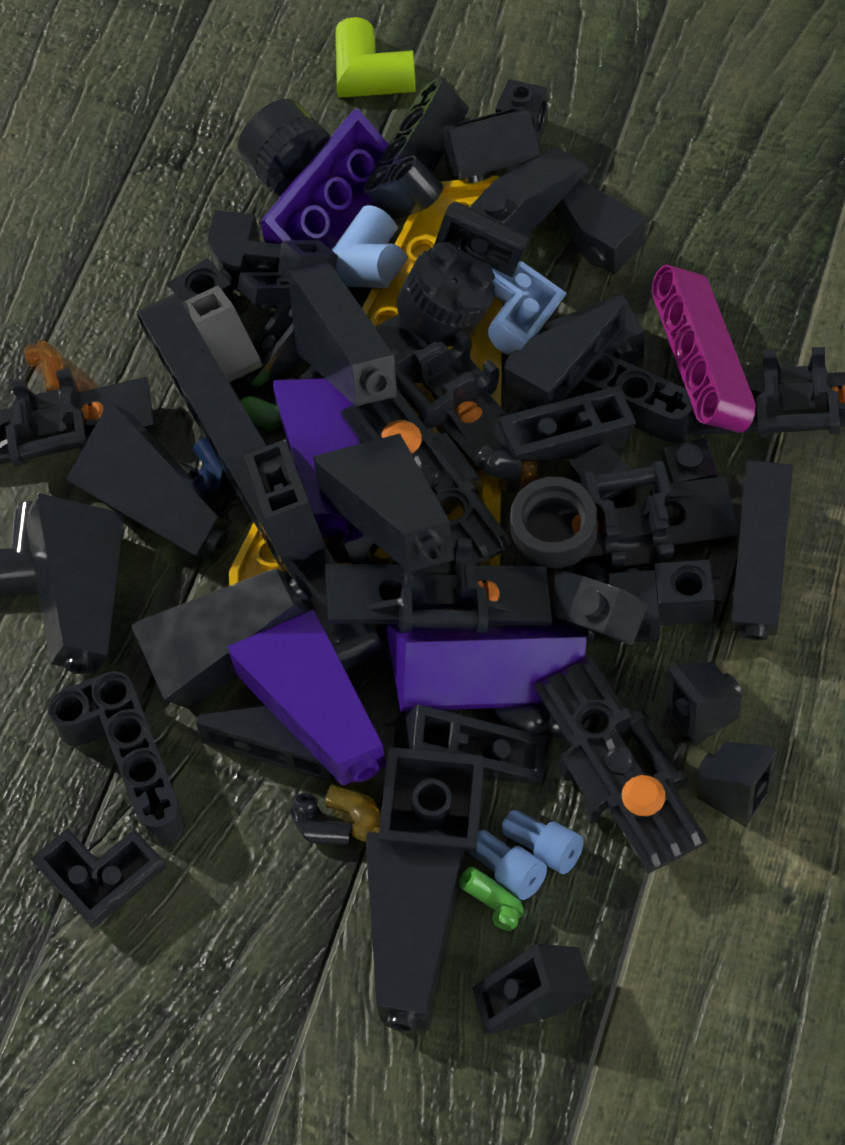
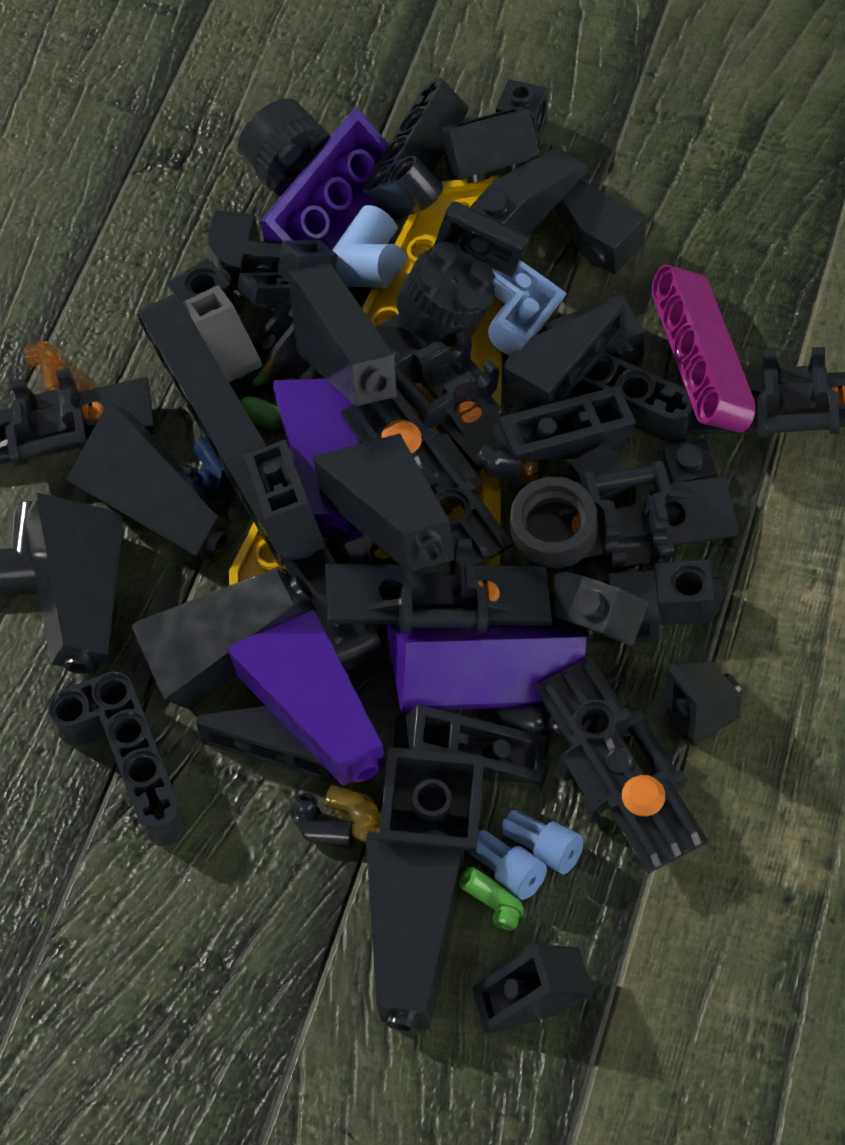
black brick [30,828,167,929] -> none
lime brick [335,17,416,98] -> none
black slope [695,742,777,827] -> none
black slope [731,460,793,641] -> none

